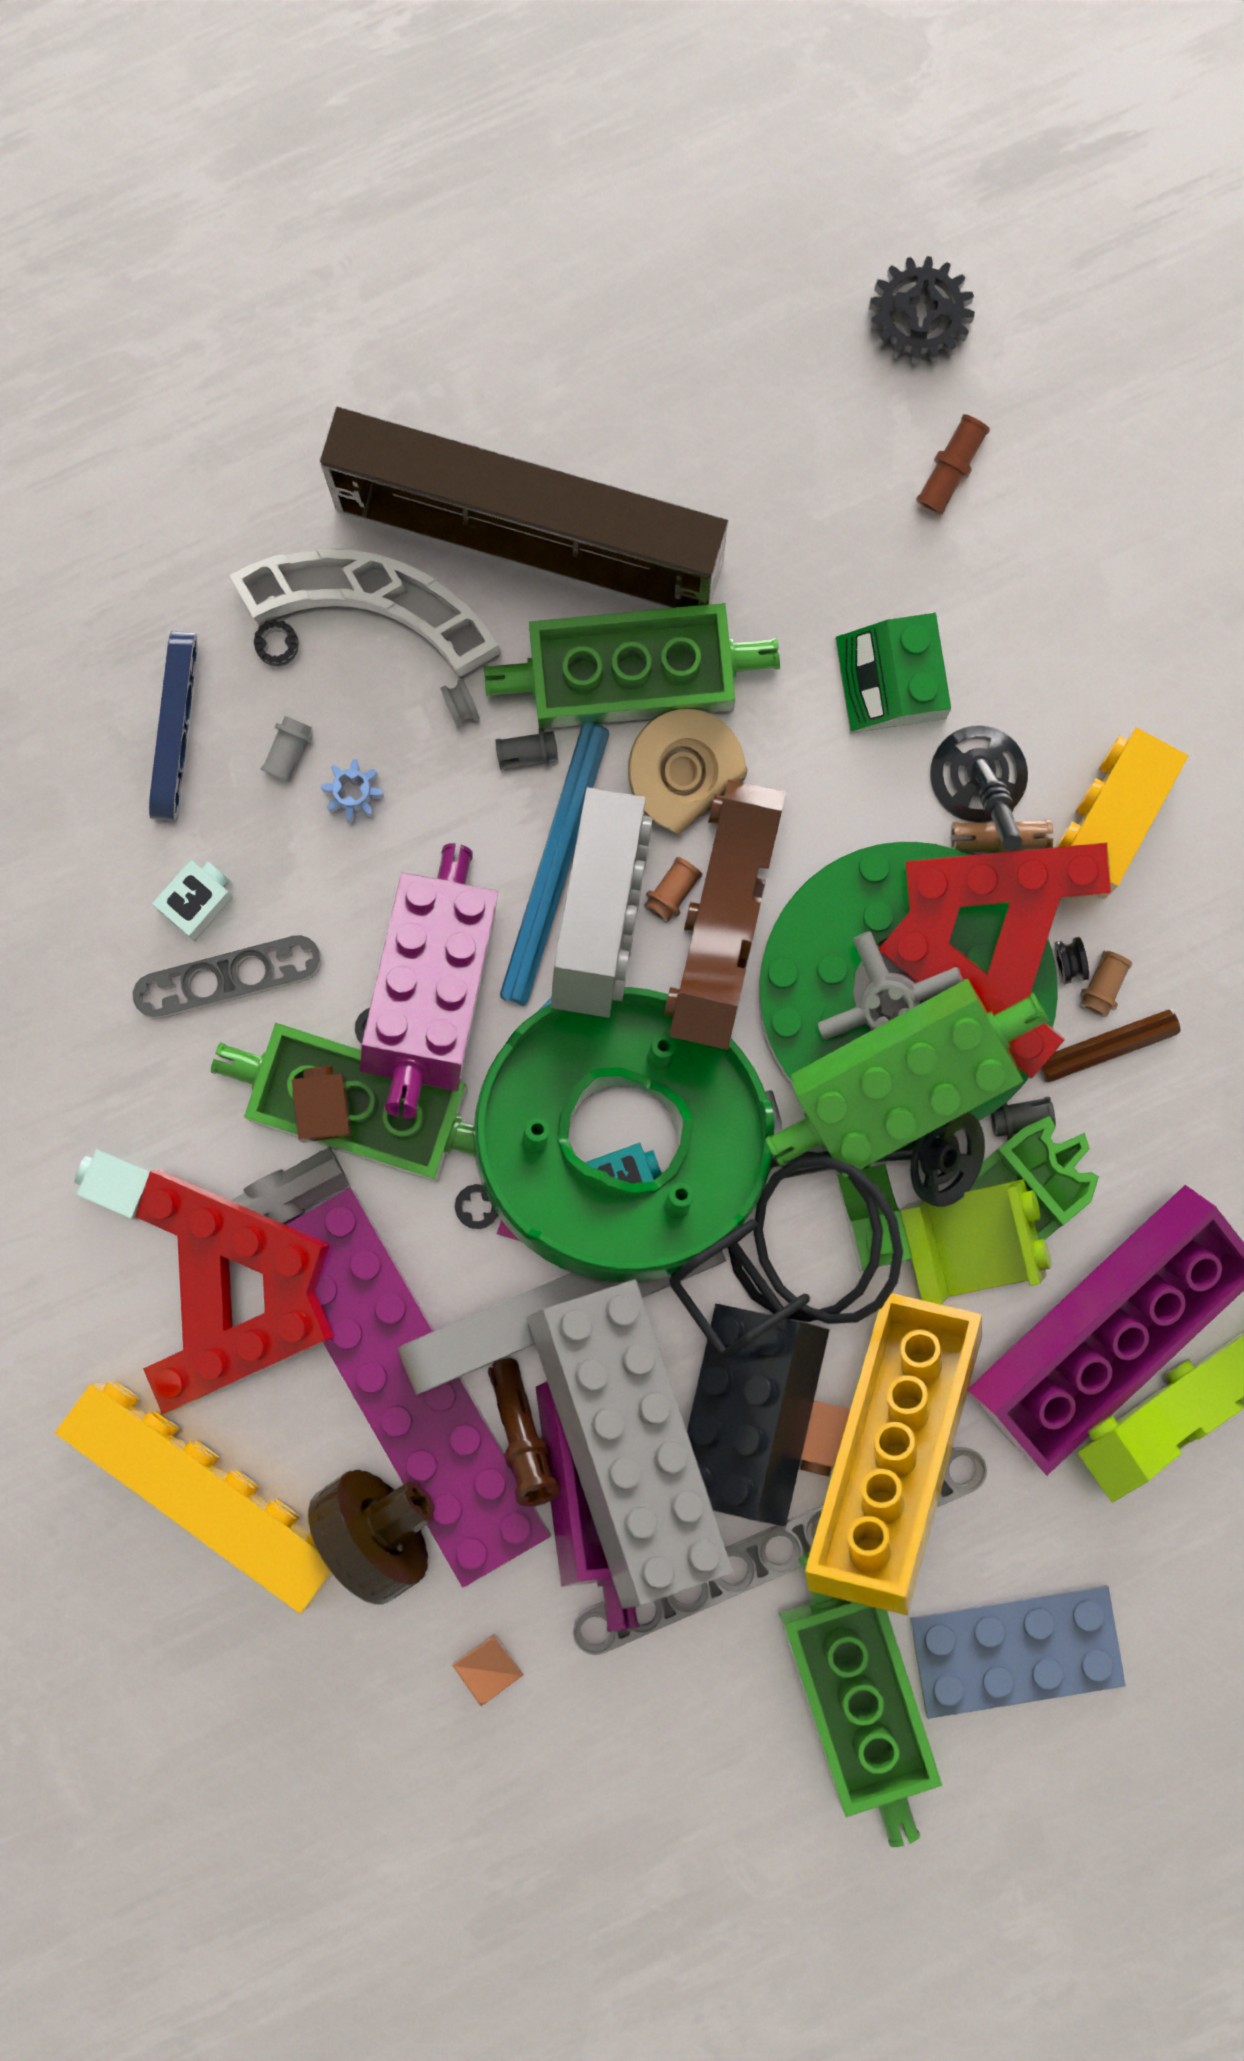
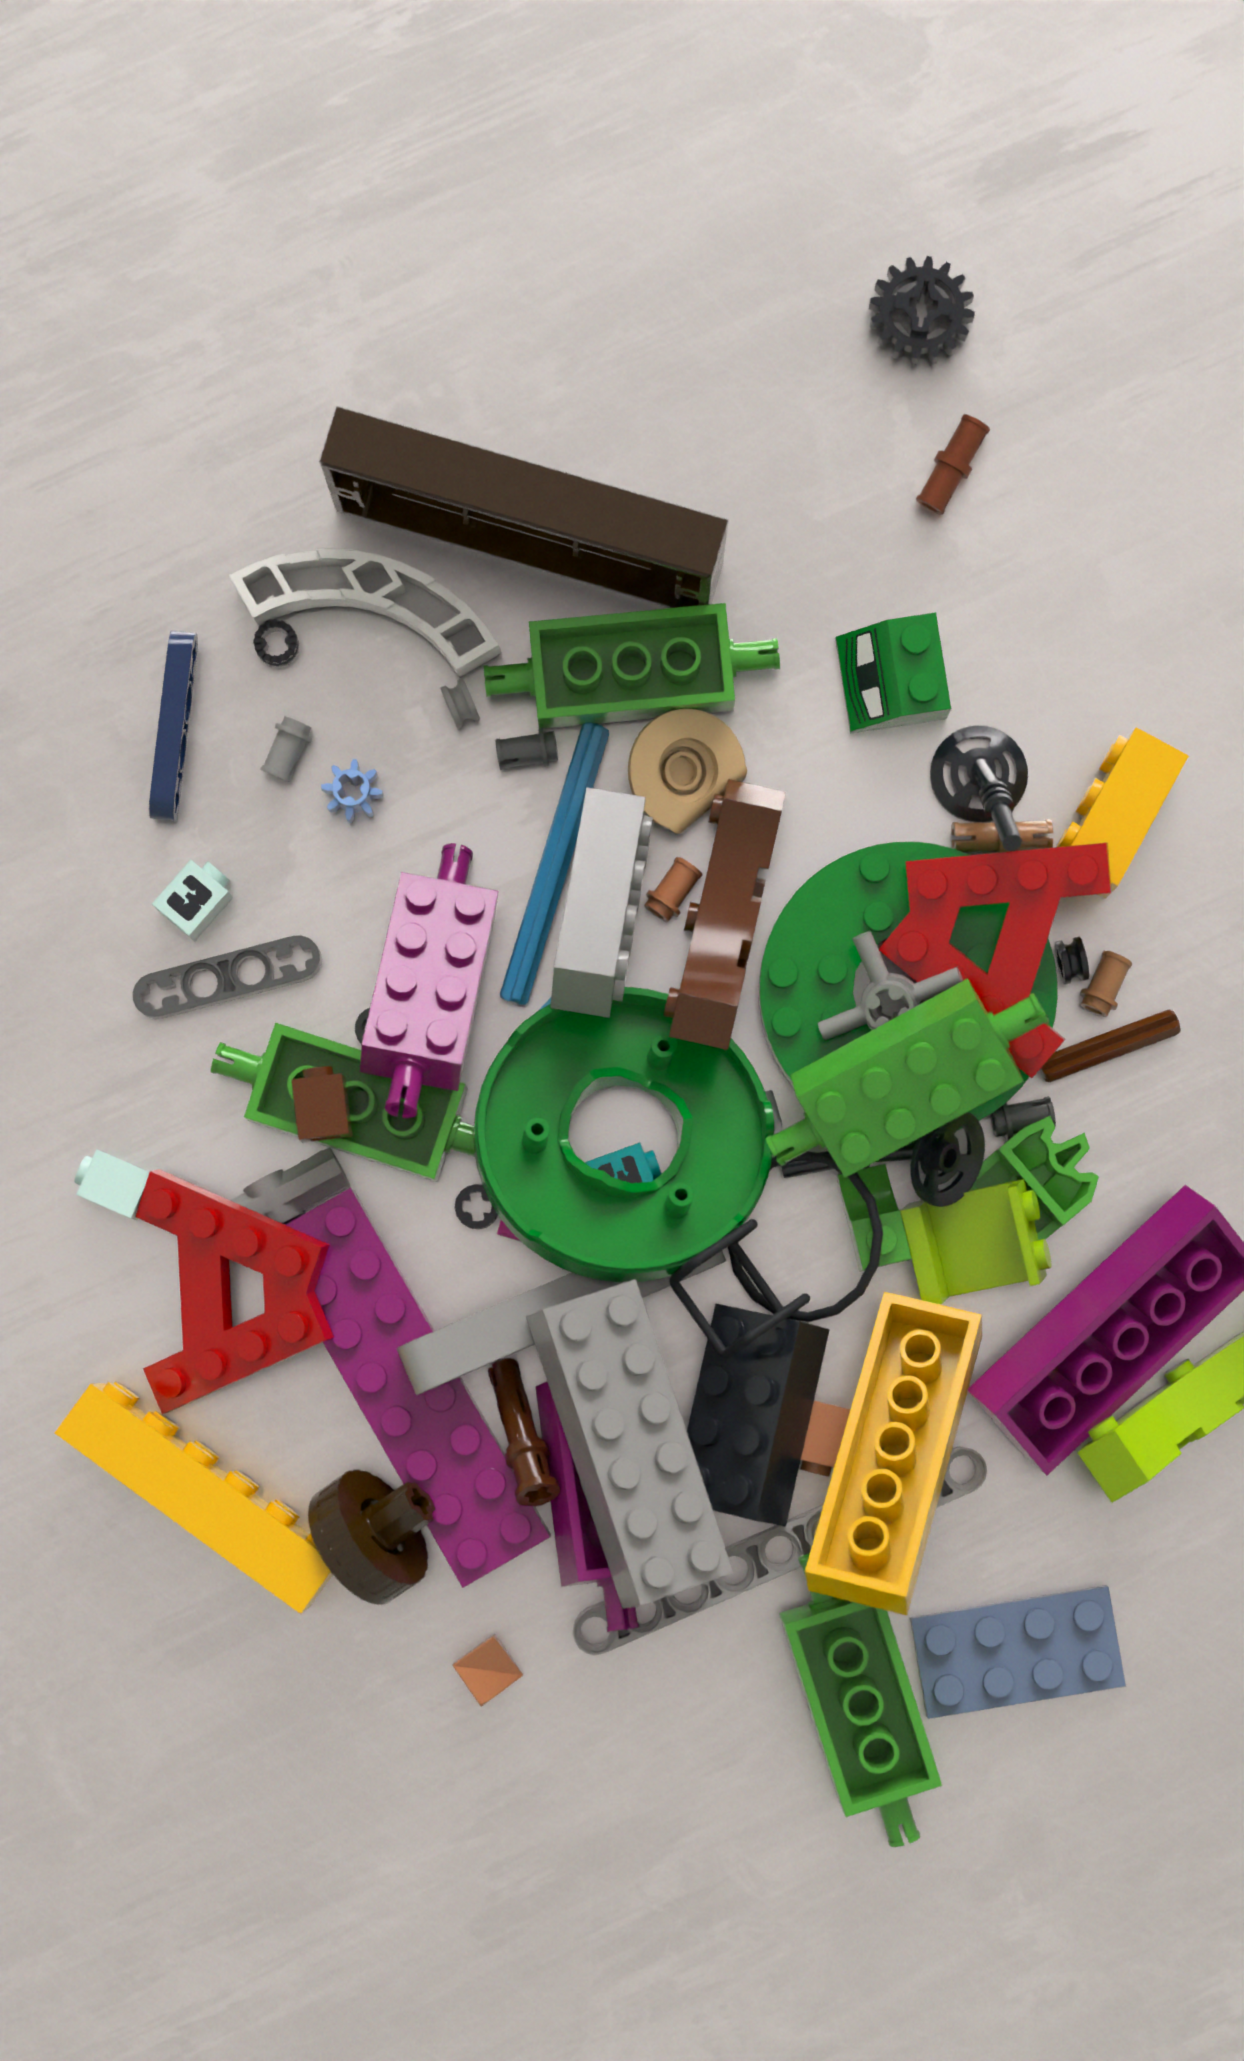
black piece [753,1156,903,1324] -> none

